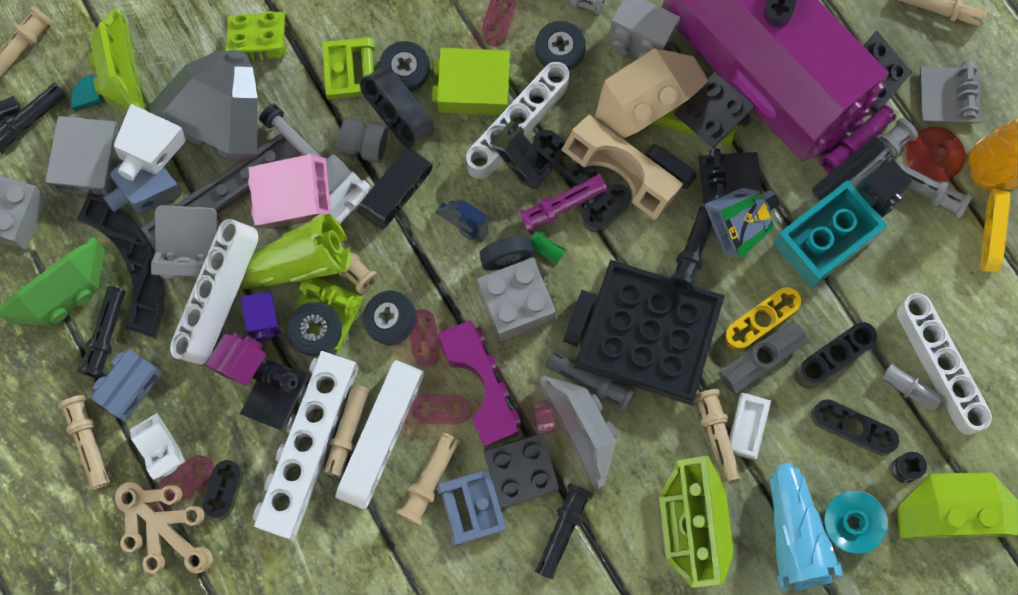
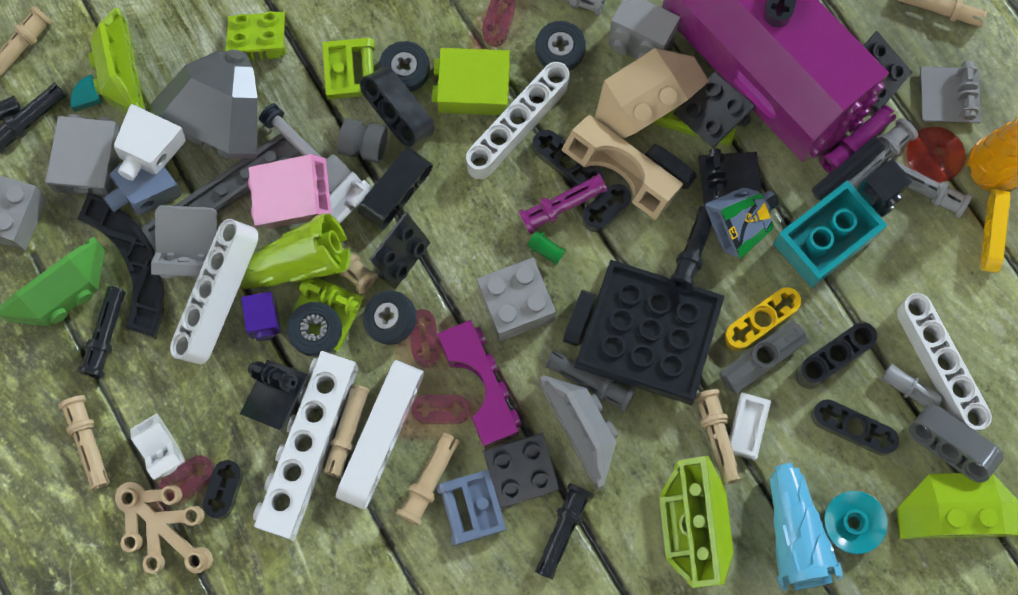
sand blue brick [90,348,163,422] -> none
magenta brick [205,332,266,386] -> none
dark blue wing [435,199,489,243] -> none
black bush [479,236,533,270] -> none
black hinge [490,120,553,190] -> none
clear pink beam [532,399,555,435] -> none
black bush [891,451,927,483] -> none
none -> black hinge [369,212,431,289]
none -> dark grey beam [909,405,1004,483]

